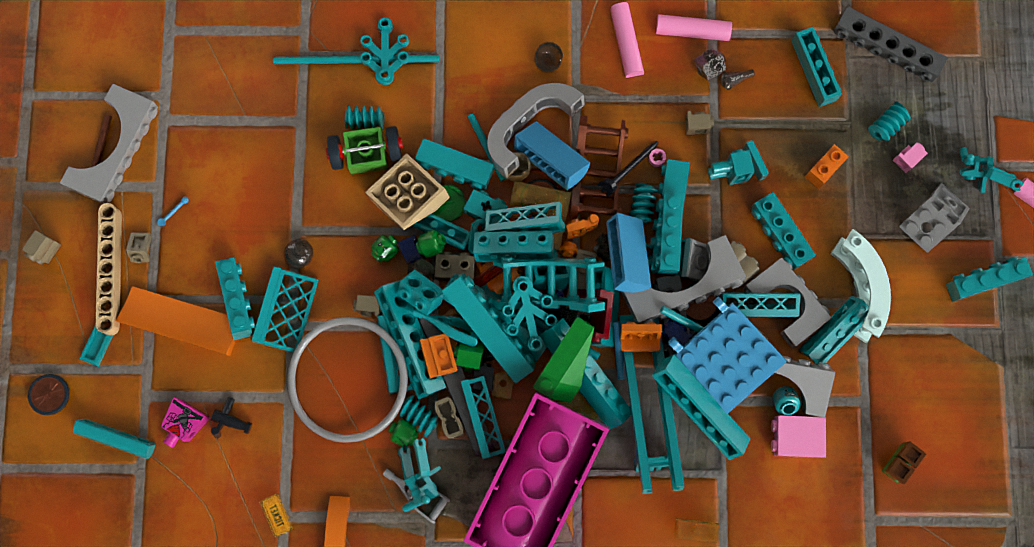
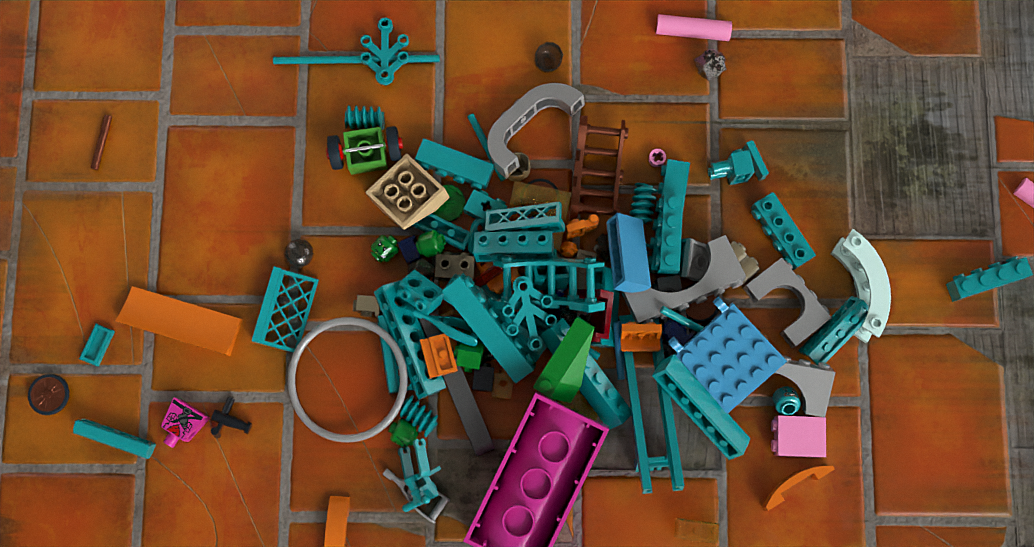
dark tan brick [22,230,61,265] -> none
light grey arch [60,84,158,204] -> none
tan beam [96,203,122,336] -> none
dark tan bracket [126,233,152,263] -> none
dark azure hinge [157,197,189,226] -> none
teal brick [215,257,255,340] -> none
clear yellow tile [259,493,294,538] -> none
dark tan brick [435,397,464,440] -> none
teal fence [461,376,506,459] -> none
dark azure brick [514,121,590,190] -> none
black piece [597,141,658,197] -> none
bright pink brick [610,2,644,78] -> none
dark tan brick [685,111,714,135] -> none
teal fence [718,292,801,317] -> none
clear smoke cone [720,69,755,90] -> none
teal brick [791,27,842,107] -> none
orange brick [805,144,849,189] -> none
dark grey brick [833,6,948,82] -> none
teal piece [868,101,911,141] -> none
reddish brown hips [882,441,926,484] -> none
bright pink brick [893,143,928,173] -> none
light grey bracket [899,183,970,253] -> none
teal piece [959,147,1023,193] -> none
none -> orange slope [762,466,835,511]

